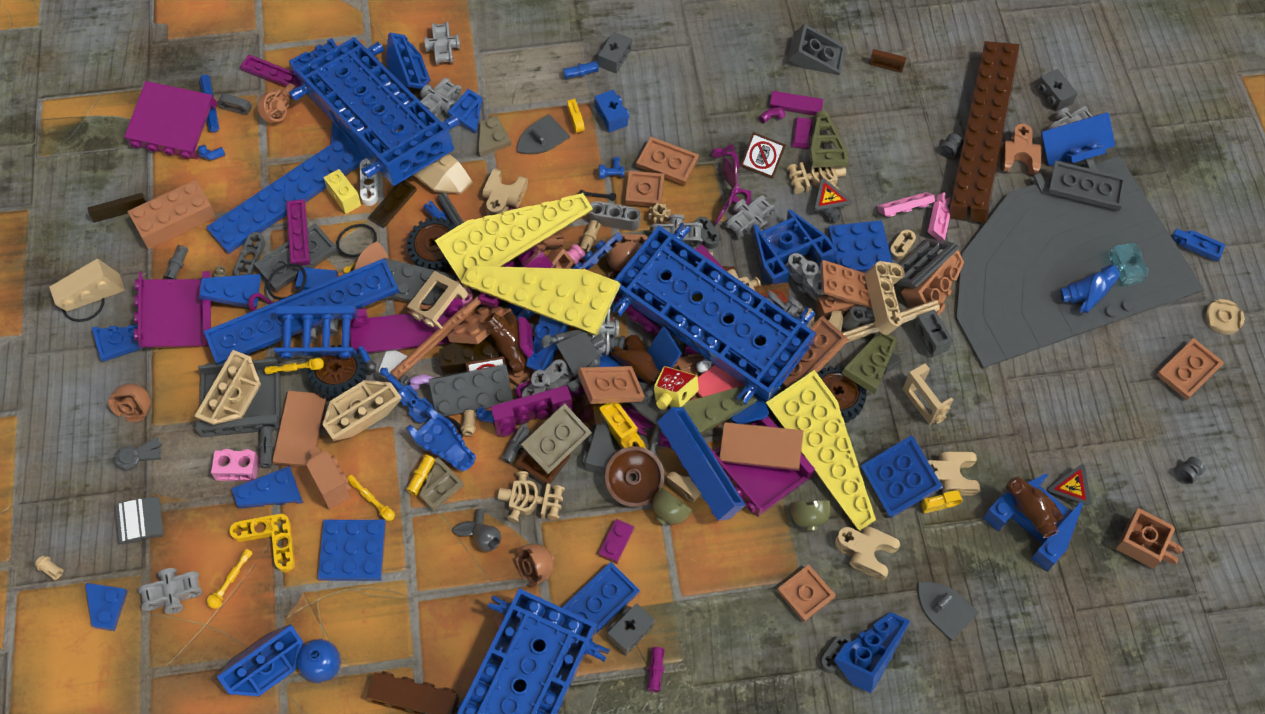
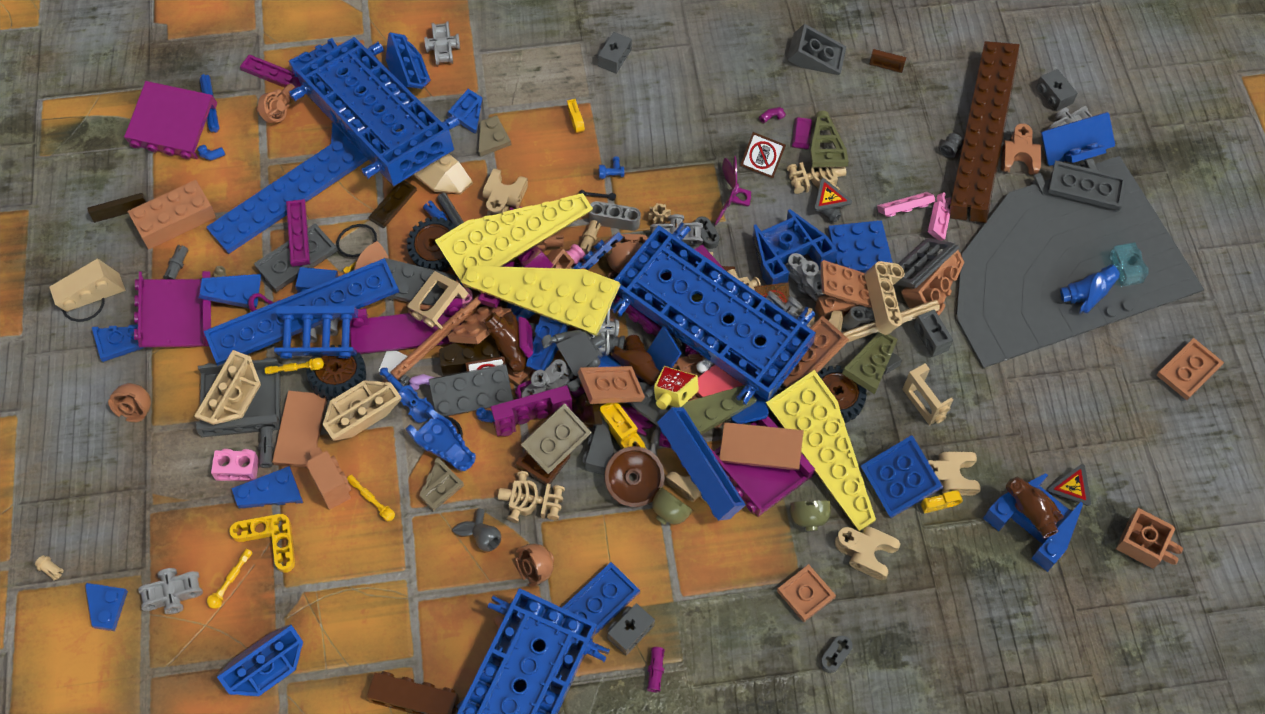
dark grey piece [114,437,163,470] -> none
dark grey slope [115,497,163,544] -> none
dark grey beam [217,94,252,115] -> none
dark grey beam [234,232,265,276] -> none
black piece [267,263,307,300] -> none
blue cylinder [297,639,341,684] -> none
blue plate [318,520,386,581] -> none
light yellow brick [323,169,361,214] -> none
piece [358,346,377,374] -> none
white beam [360,158,378,206] -> none
yellow pin [406,455,435,496] -> none
light grey axle [420,78,462,117] -> none
tan pin [461,410,476,436] -> none
dark grey axle [501,426,530,464] -> none
dark grey shield [517,114,570,154] -> none
blue pin [563,61,599,79] -> none
blue brick [594,89,630,132] -> none
magenta plate [599,519,634,564] -> none
nougat plate [625,171,665,207] -> none
nougat plate [636,137,699,185] -> none
magenta piece [712,144,740,169] -> none
light grey axle [726,195,776,239] -> none
magenta tile [769,91,824,115] -> none
blue wedge [834,612,910,693] -> none
tan beam [890,230,916,261] -> none
dark grey shield [918,582,979,641] -> none
blue hinge [1171,228,1225,262] -> none
dark grey wheel [1176,457,1206,484] -> none
tan tile [1205,299,1245,335] -> none

